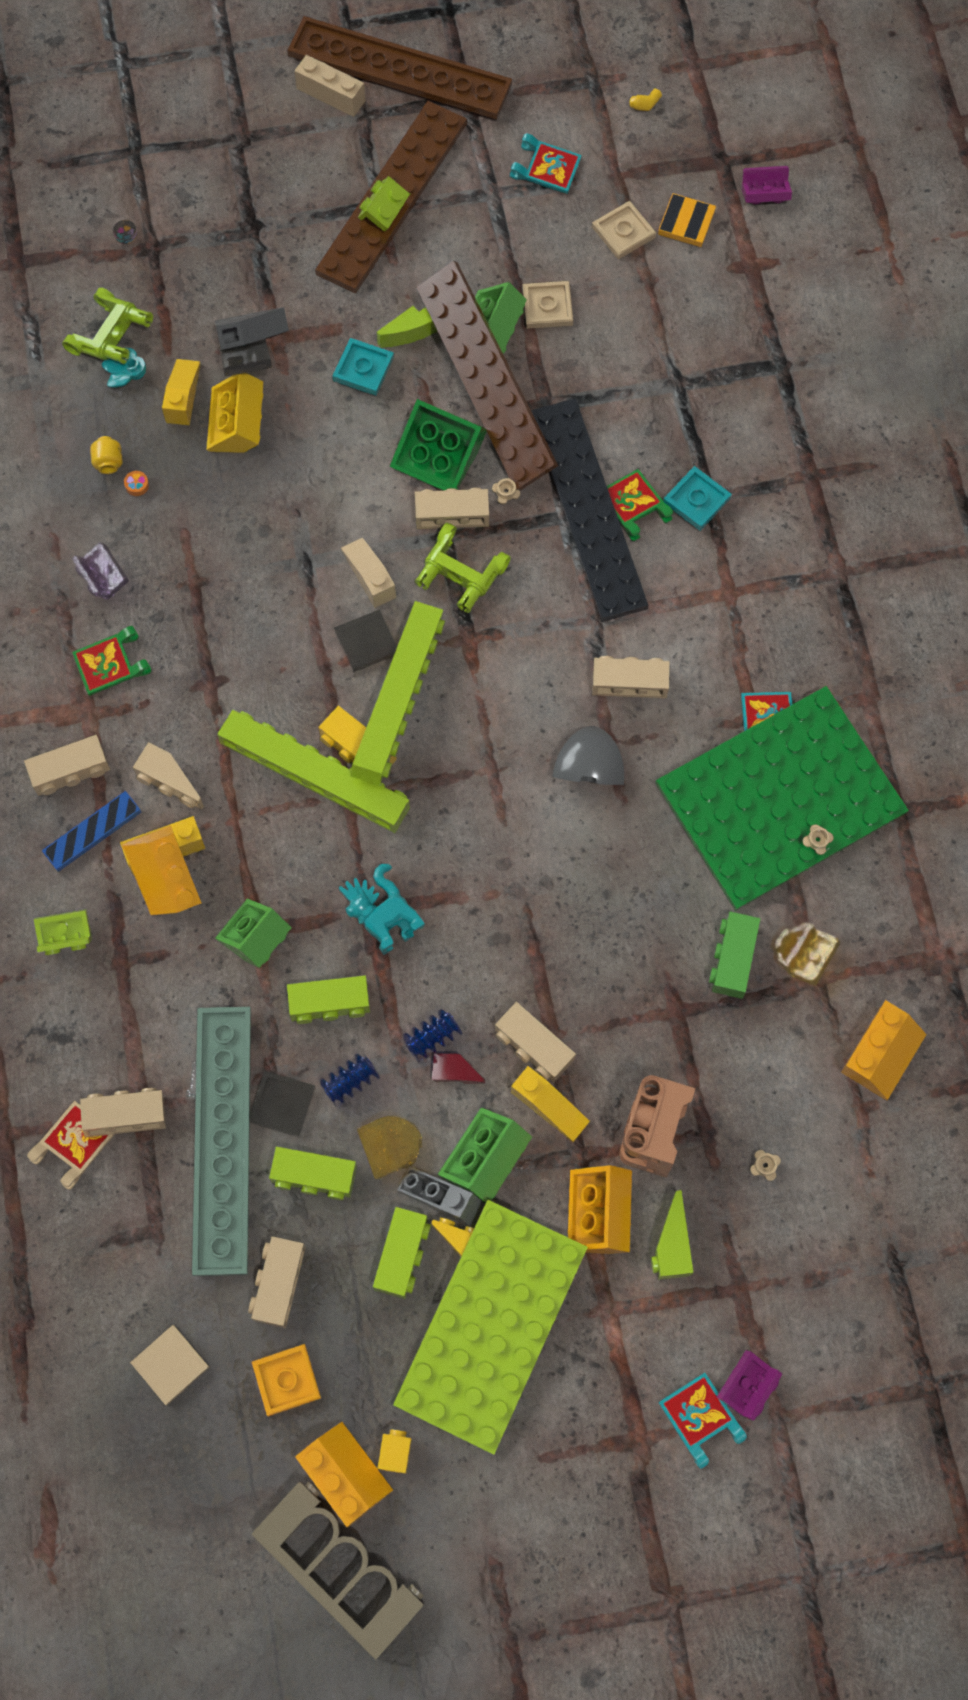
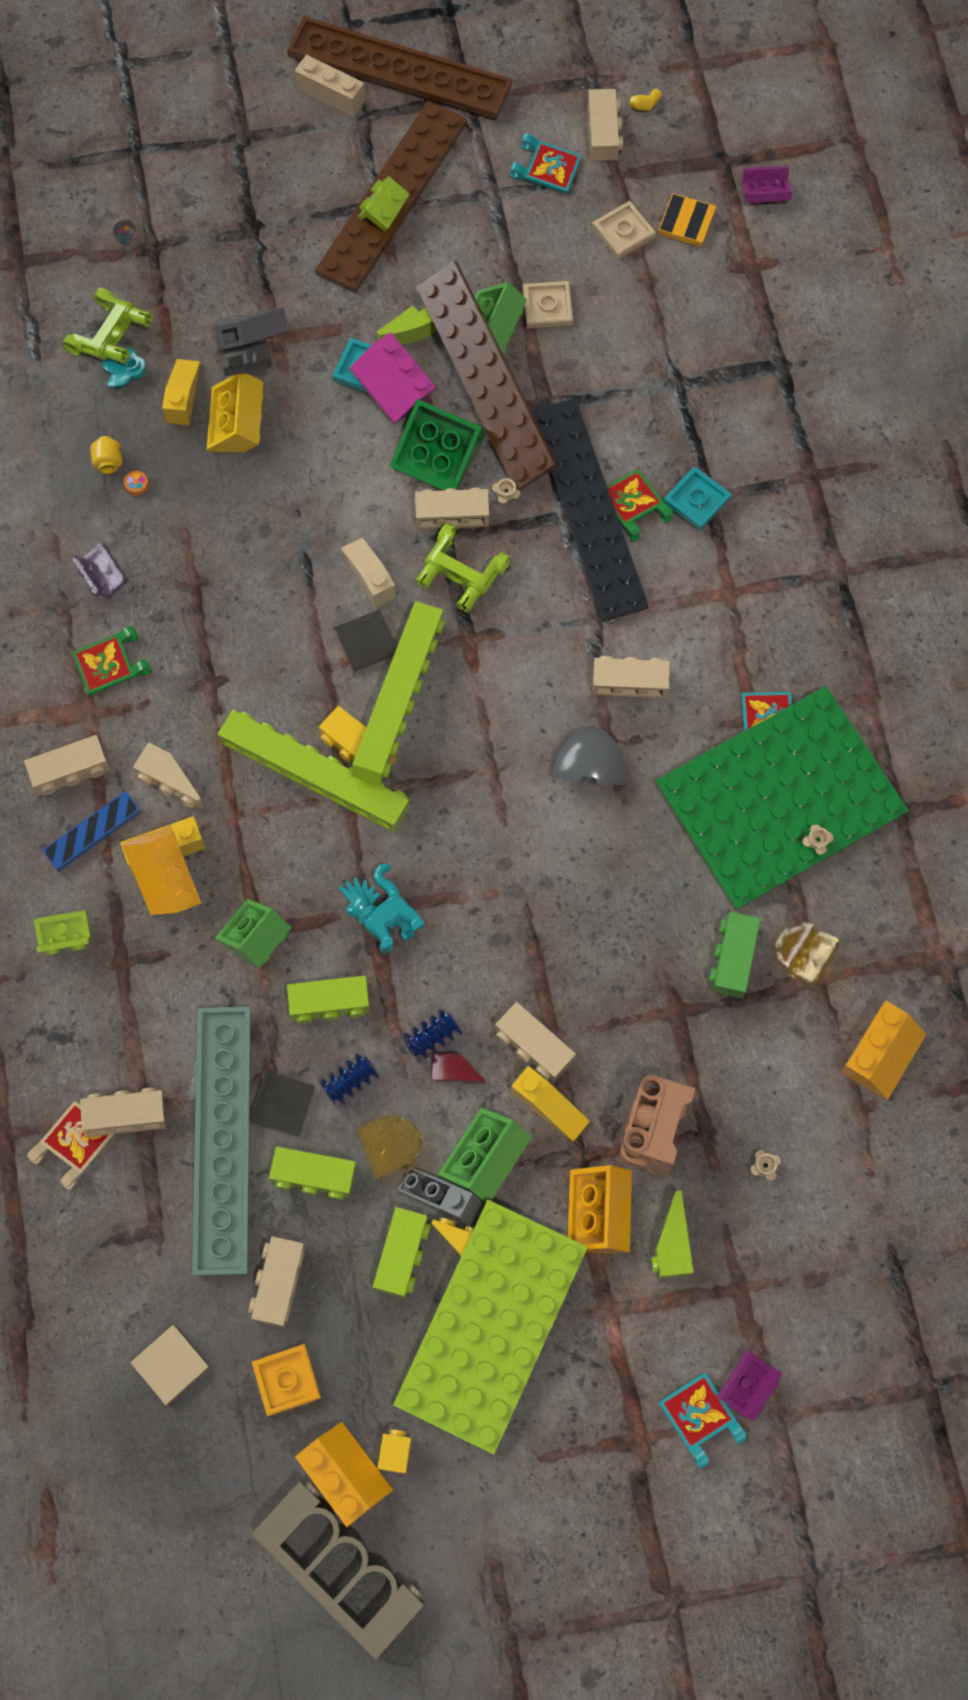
none -> dark pink slope [349,332,436,424]
none -> tan brick [587,89,623,161]

